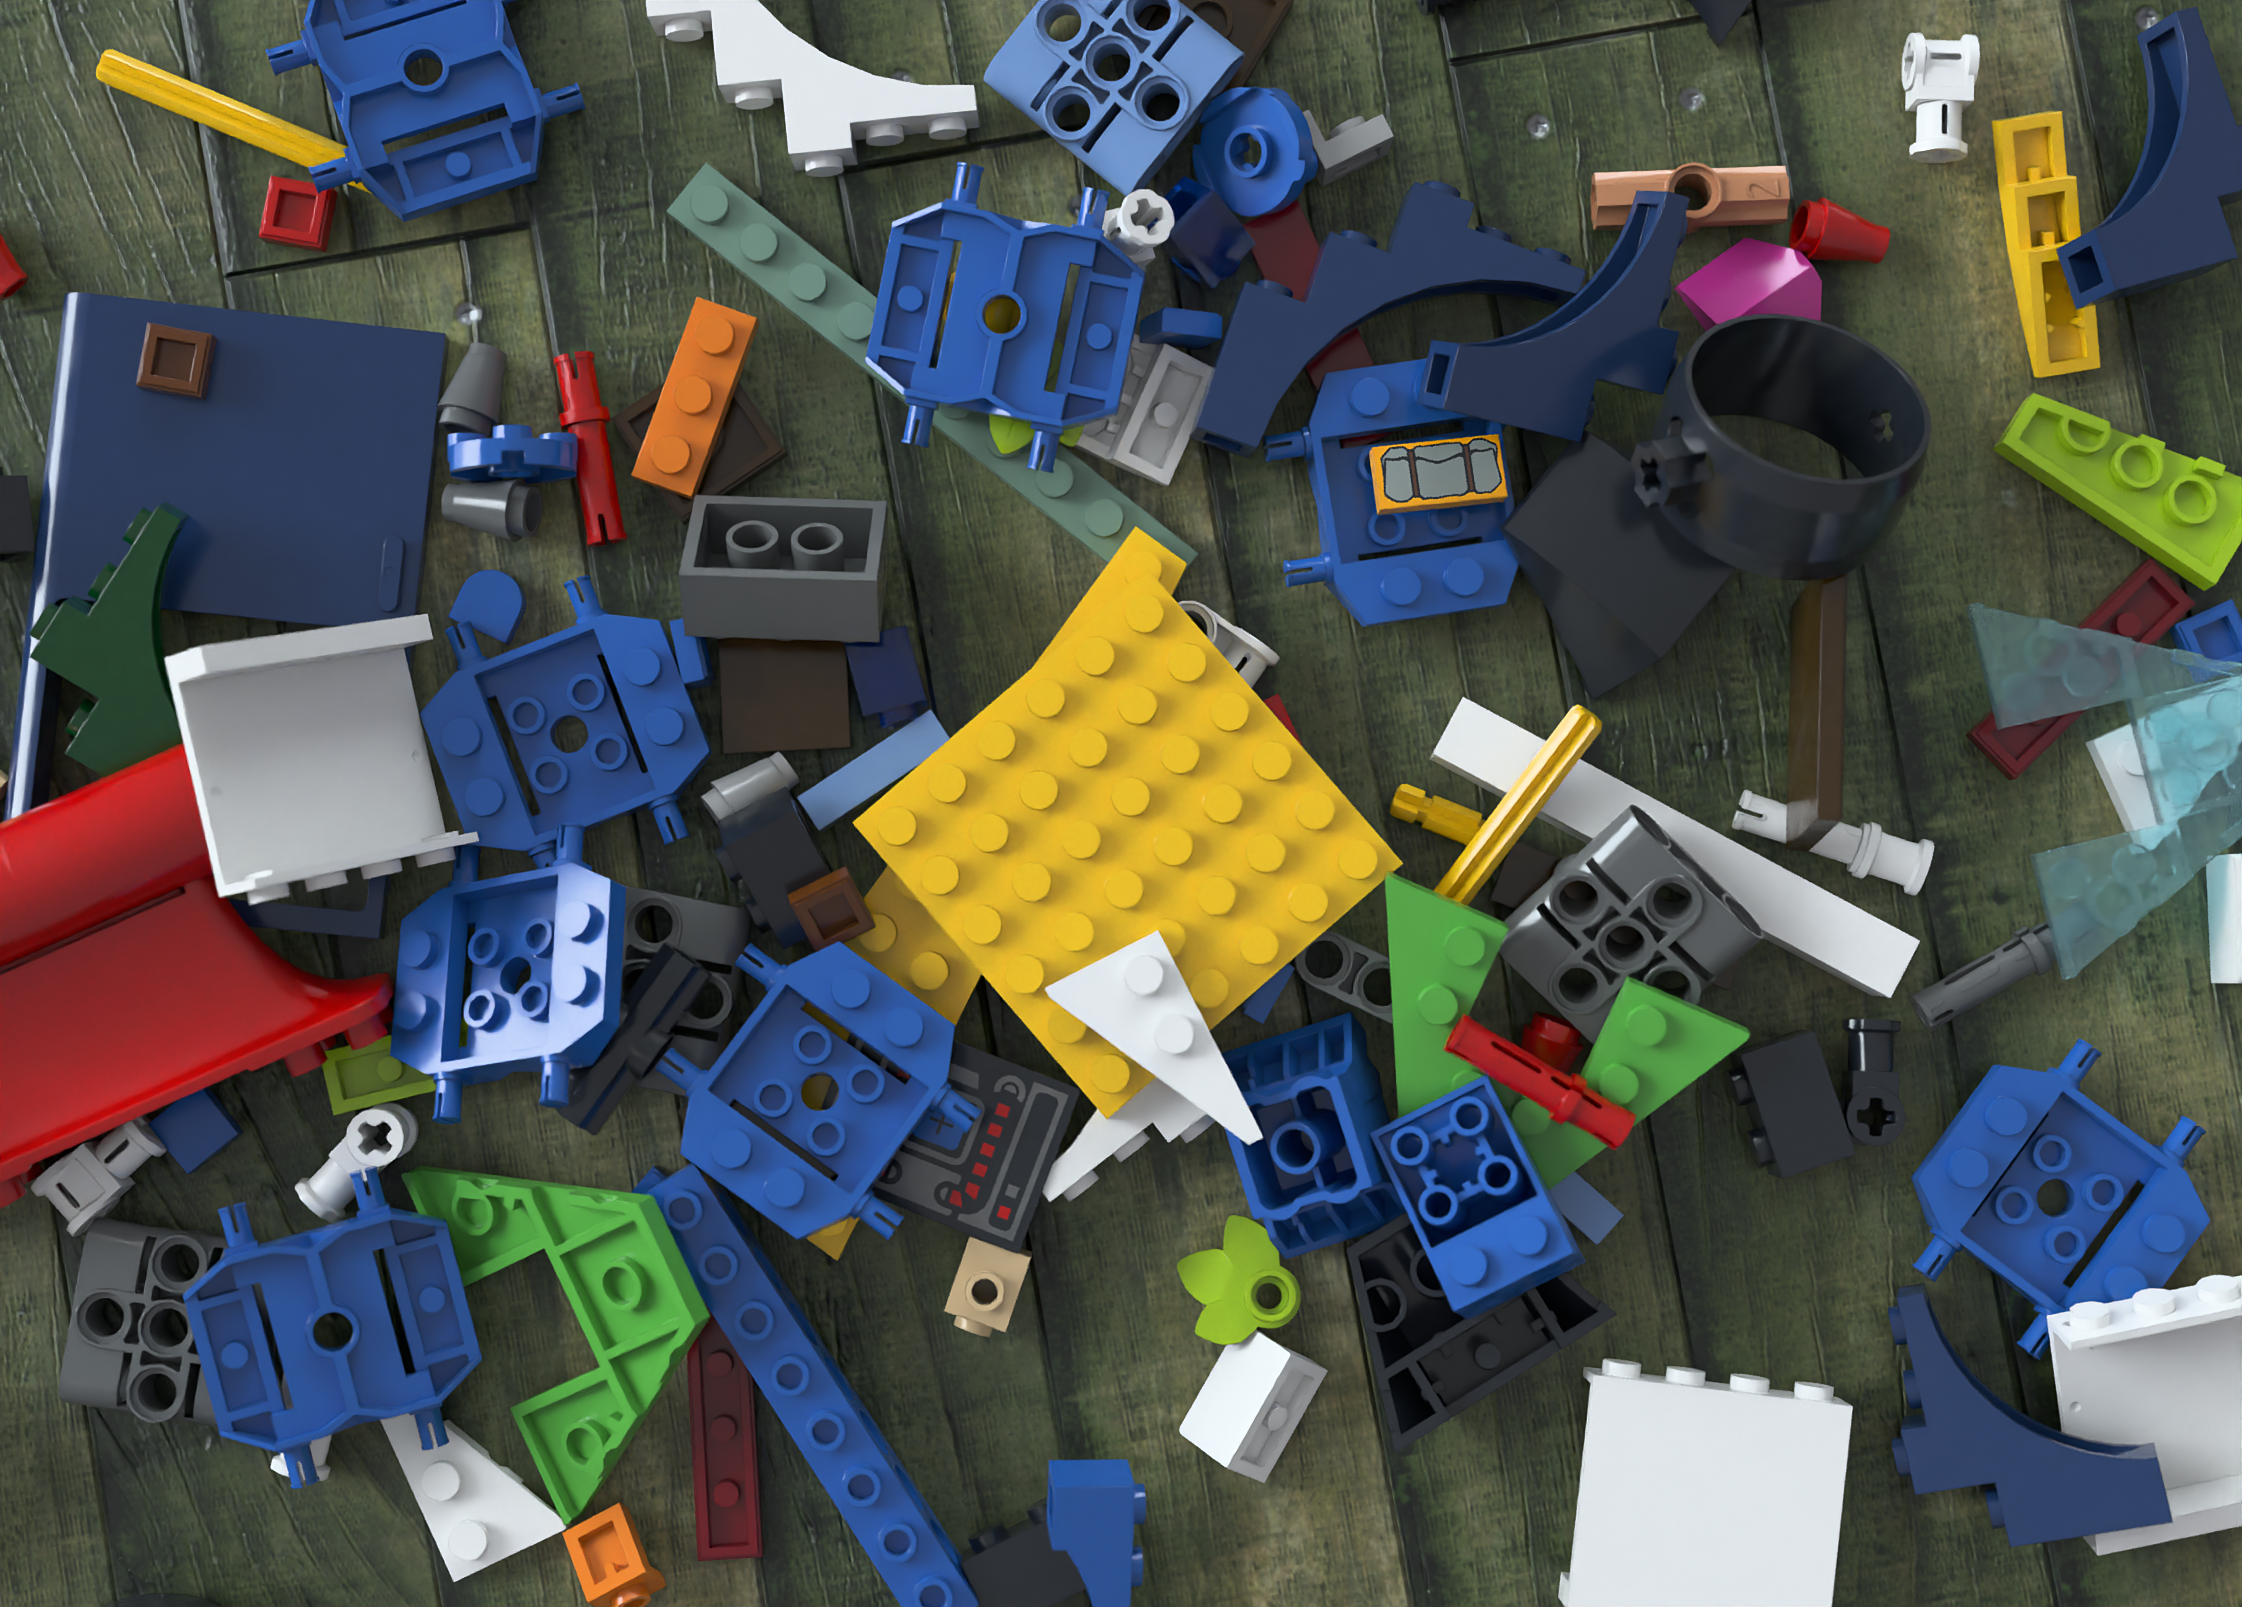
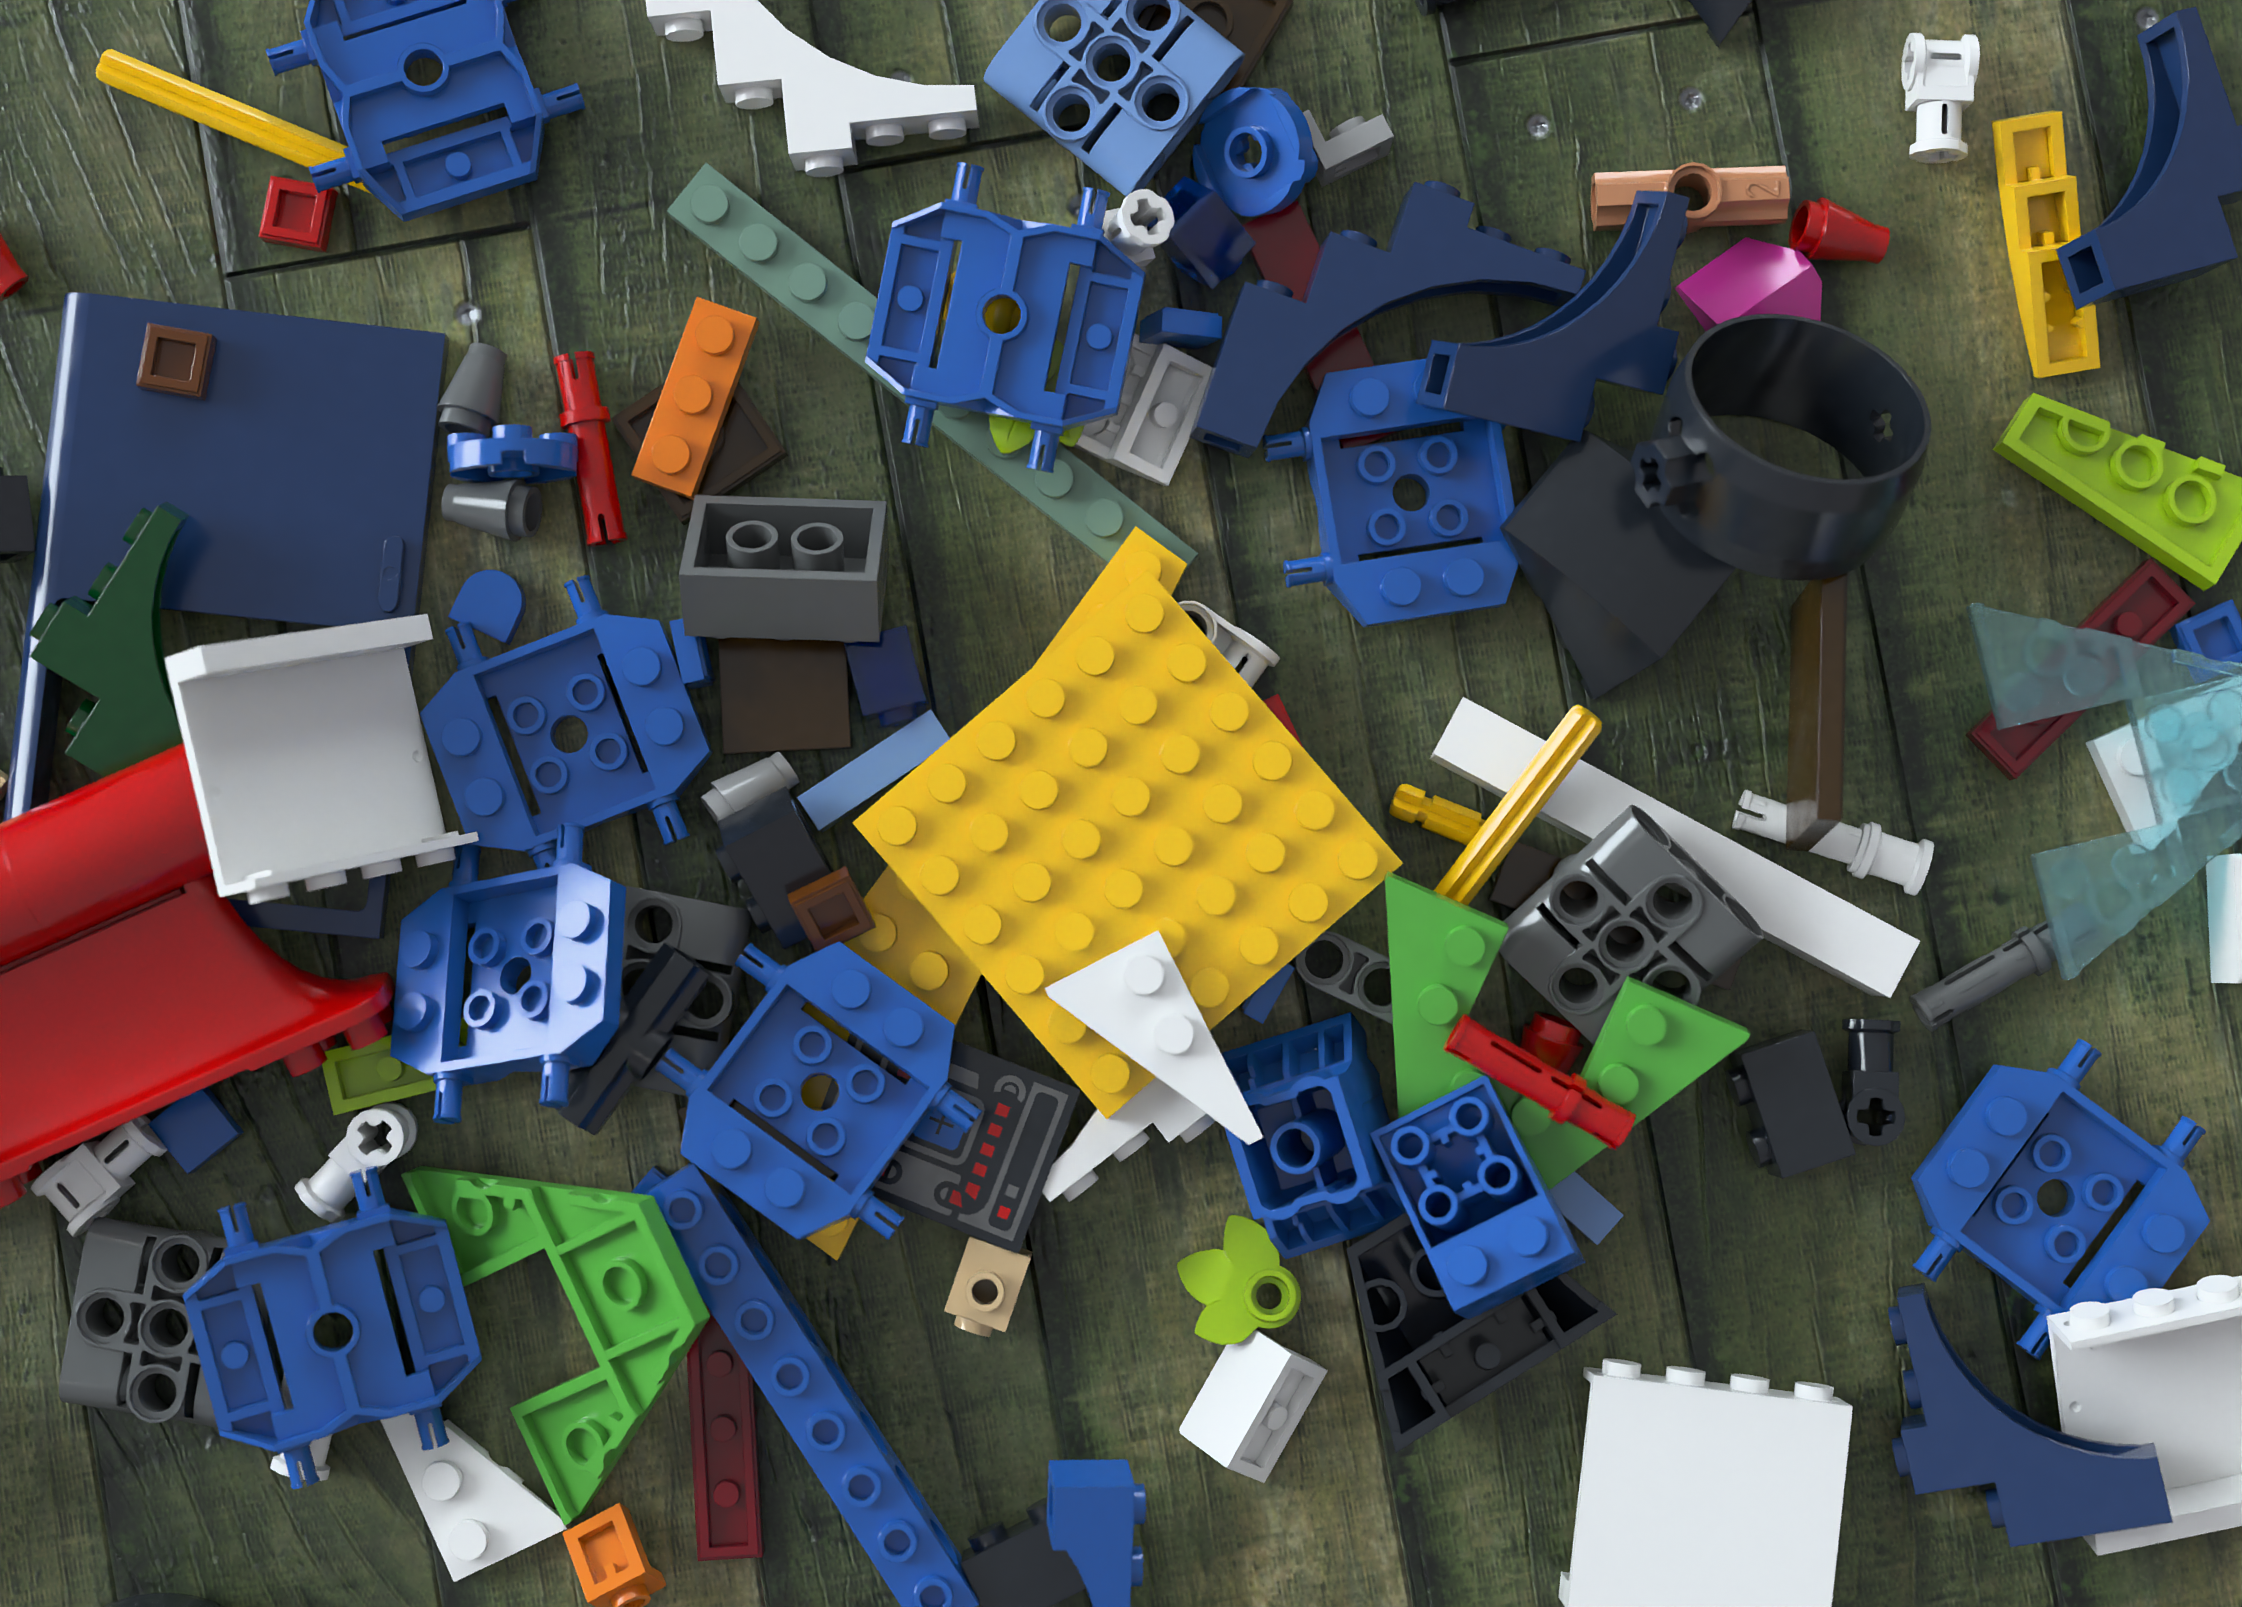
tile [1369,434,1507,515] -> none

